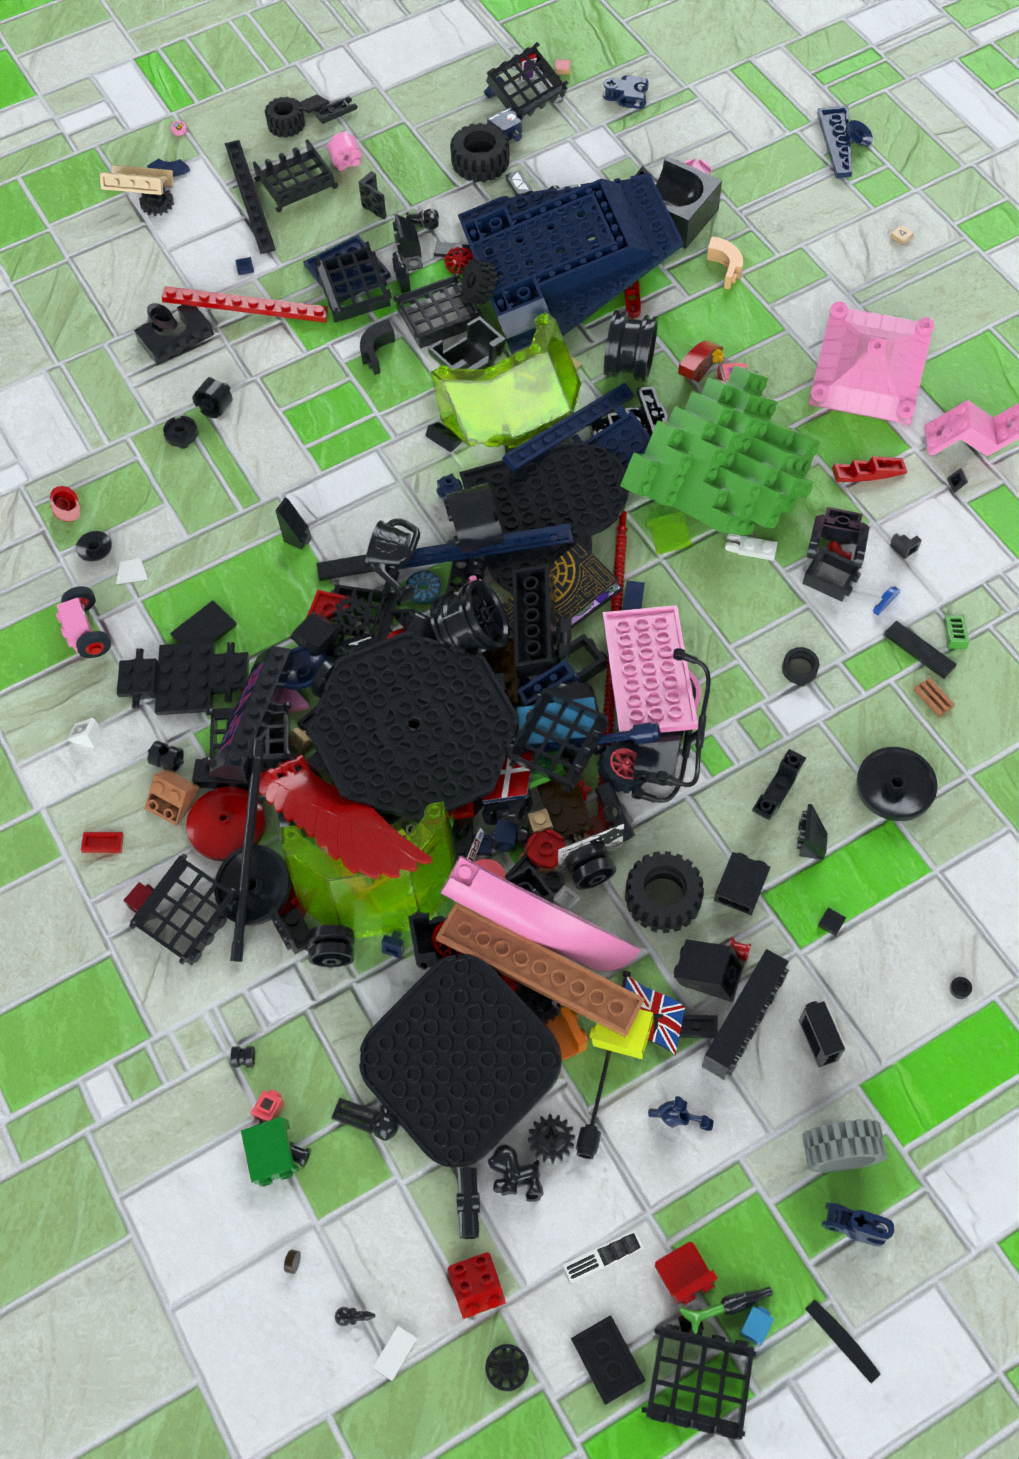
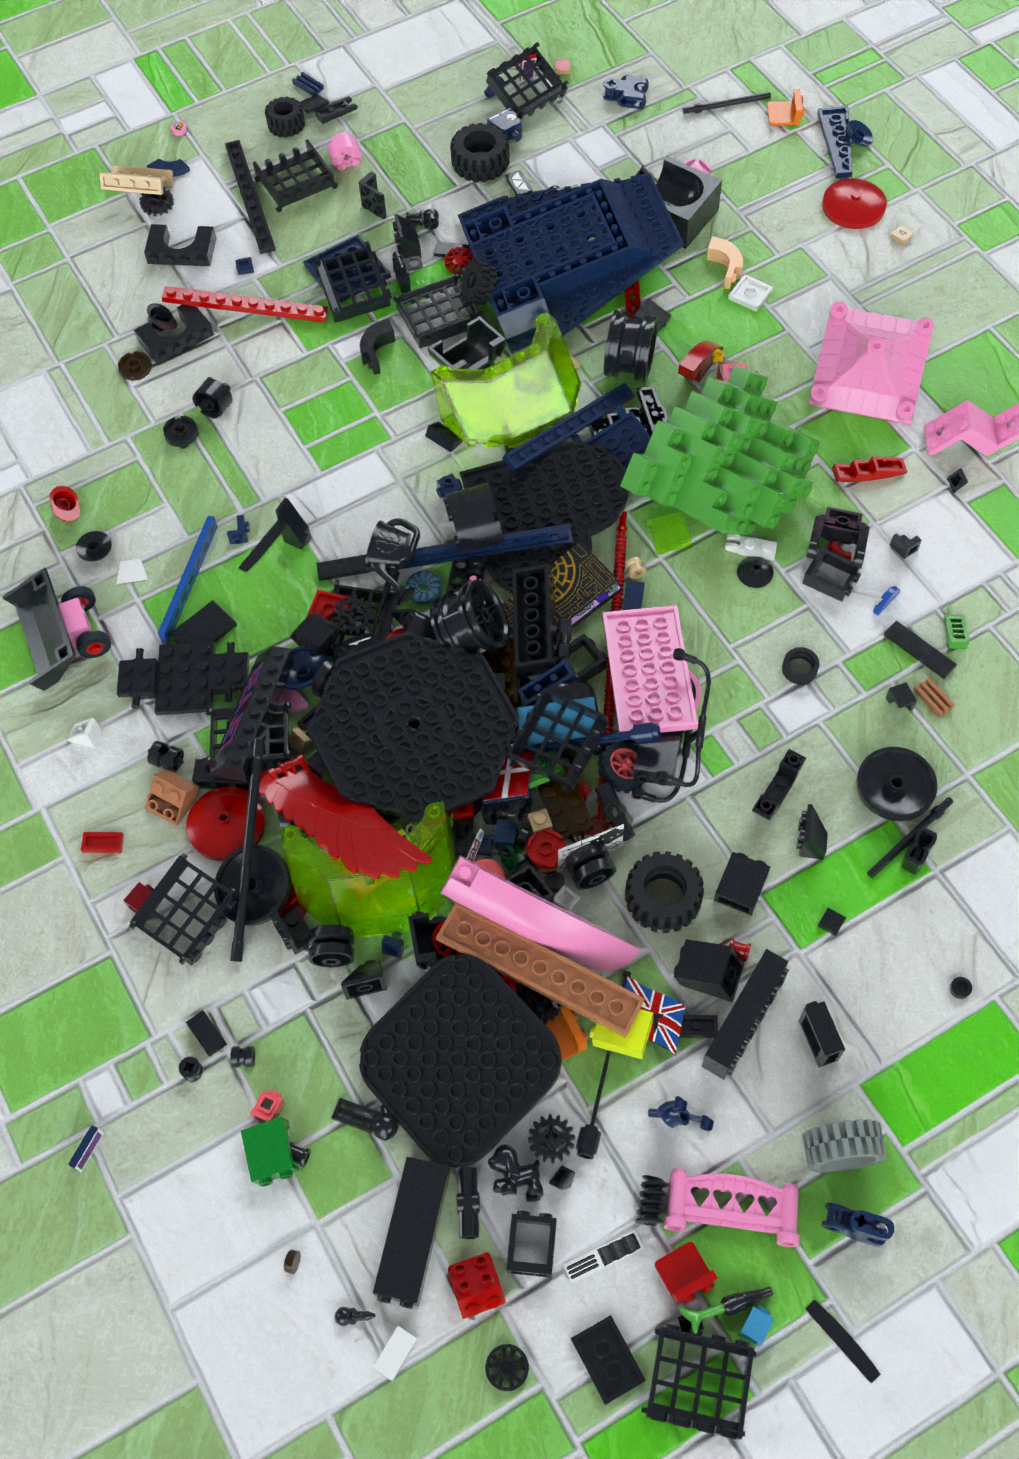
none -> black slope [2,567,76,691]
none -> tile [69,1125,104,1173]
none -> dark brown tile [118,351,152,381]
none -> black arch [144,224,217,266]
none -> blue tile [158,516,217,644]
none -> black wheel [178,1057,203,1082]
none -> black slope [185,1010,227,1057]
none -> dark blue bracket [227,515,250,544]
none -> black sticker [238,520,281,572]
none -> dark blue tile [292,72,324,96]
none -> black slope [341,960,387,1000]
none -> black brick [373,1157,451,1309]
none -> dark green tile [498,844,524,871]
none -> black window [506,1211,557,1278]
none -> black slope [549,1165,575,1190]
none -> tan wheel [625,557,647,579]
none -> black piece [633,298,672,333]
none -> black piece [635,1175,670,1226]
none -> bright pink piece [663,1168,800,1247]
none -> black bar [683,92,771,114]
none -> white tile [728,274,773,312]
none -> black dish [737,557,774,588]
none -> bracket [767,89,805,126]
none -> red dish [822,178,887,229]
none -> black bar [867,797,953,878]
none -> black panel [886,682,917,710]
none -> black brick [901,827,937,875]

